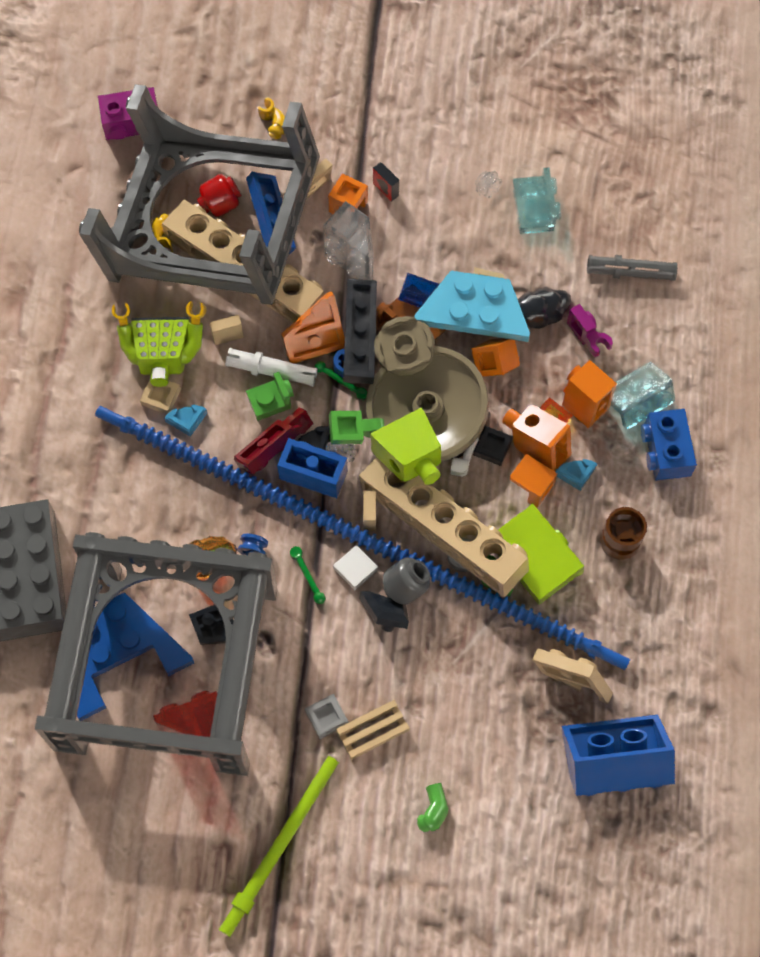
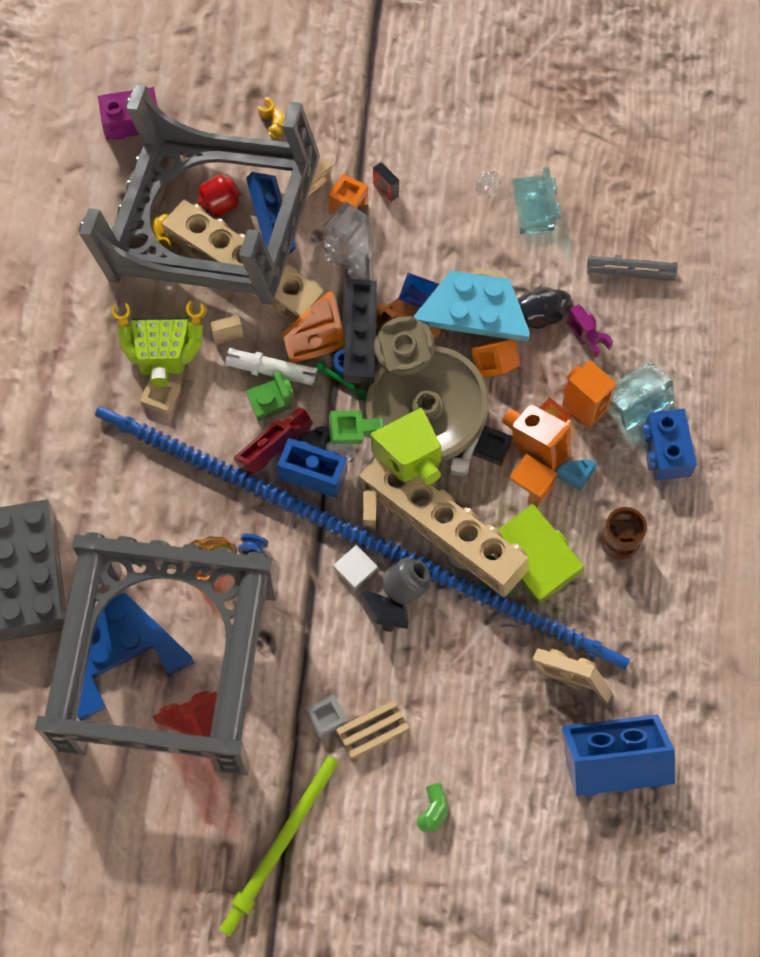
dark azure tile [164,405,207,437] -> none
black piece [189,604,234,645] -> none
green hinge [290,546,326,604] -> none

